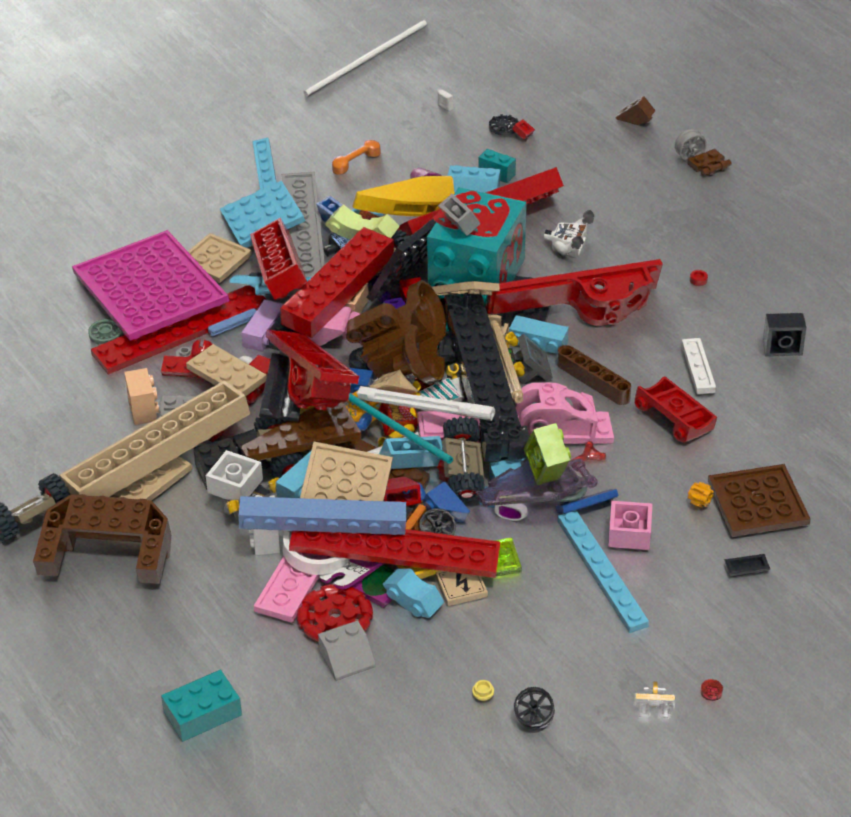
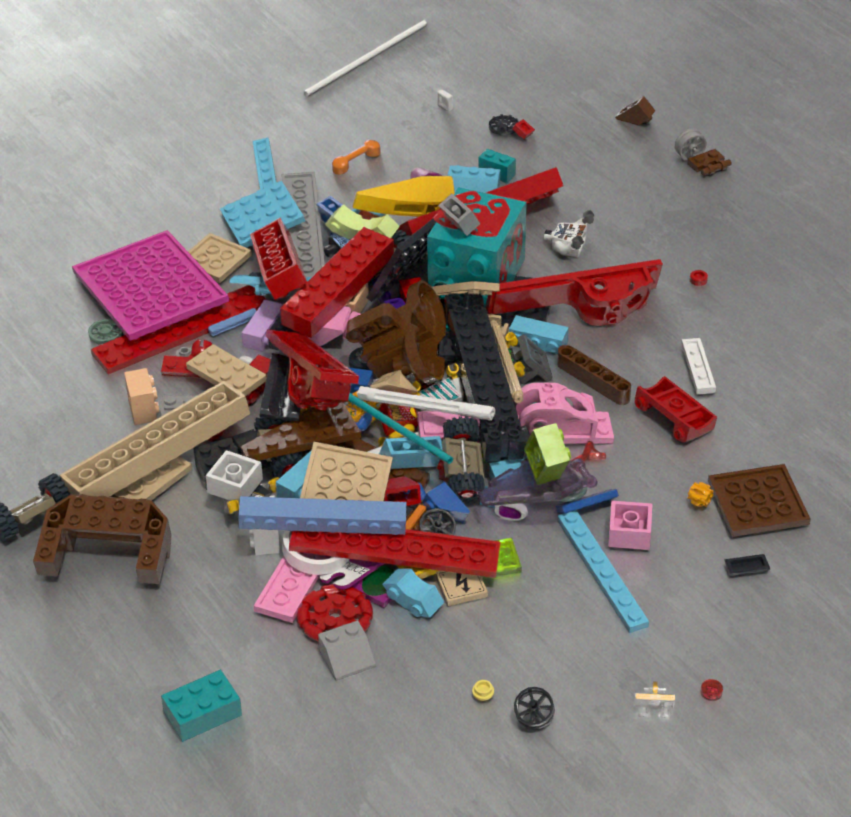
black brick [762,313,807,357] -> none

